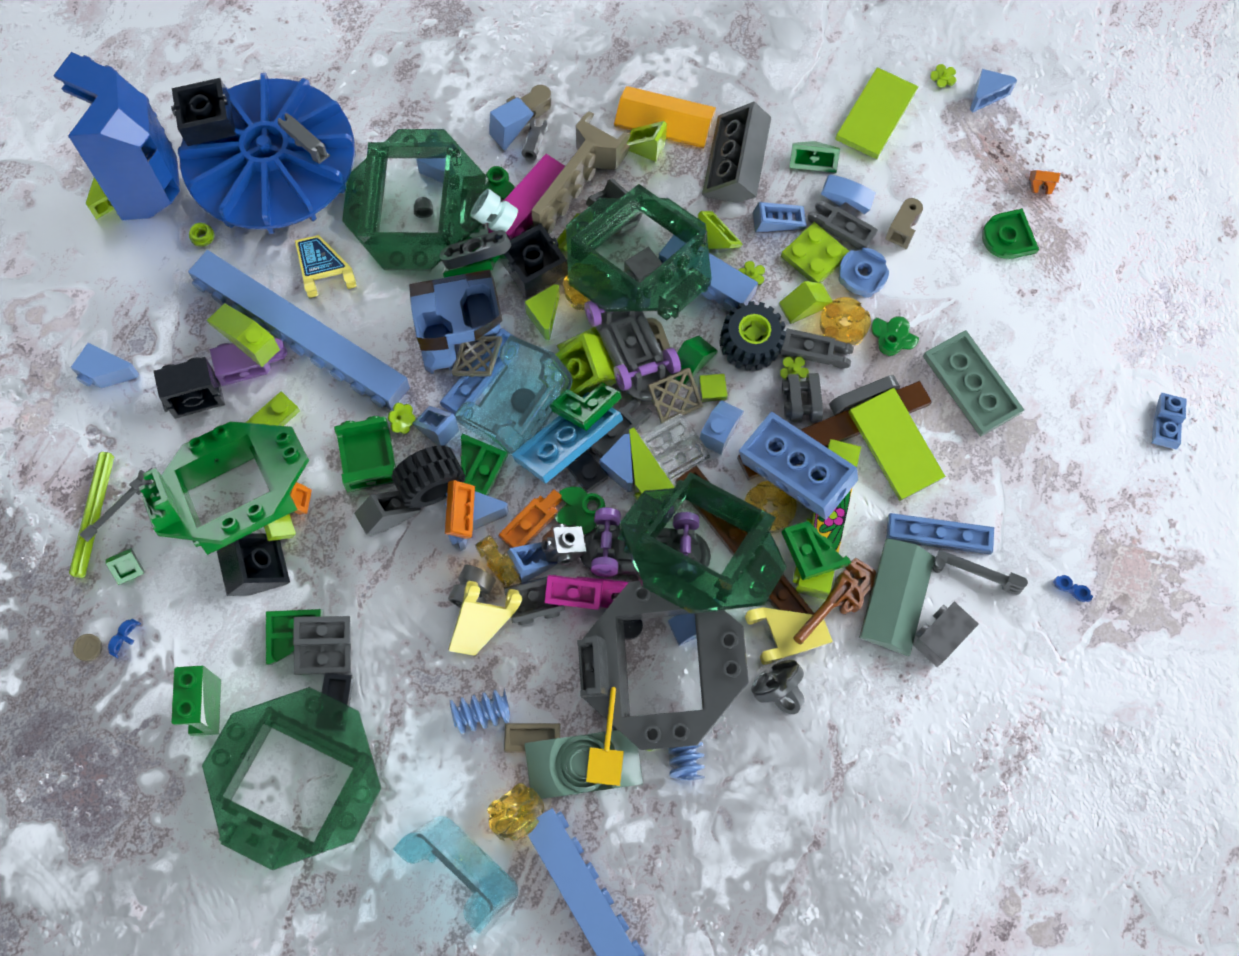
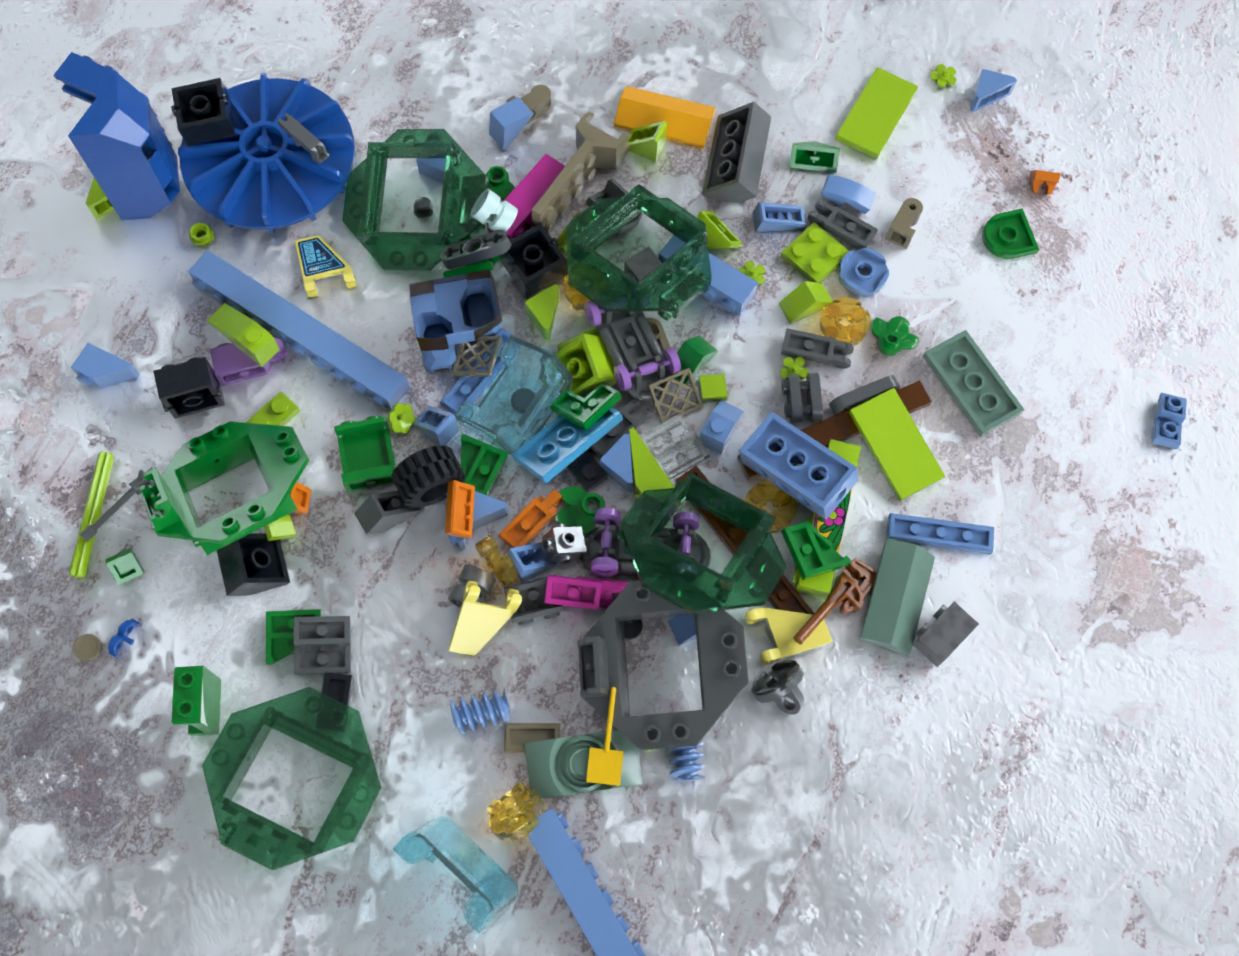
flat silver bar [521,118,548,160] -> none
black wheel [719,301,786,371] -> none
dark grey hinge [932,549,1028,595] -> none
blue piece [1053,575,1093,602] -> none

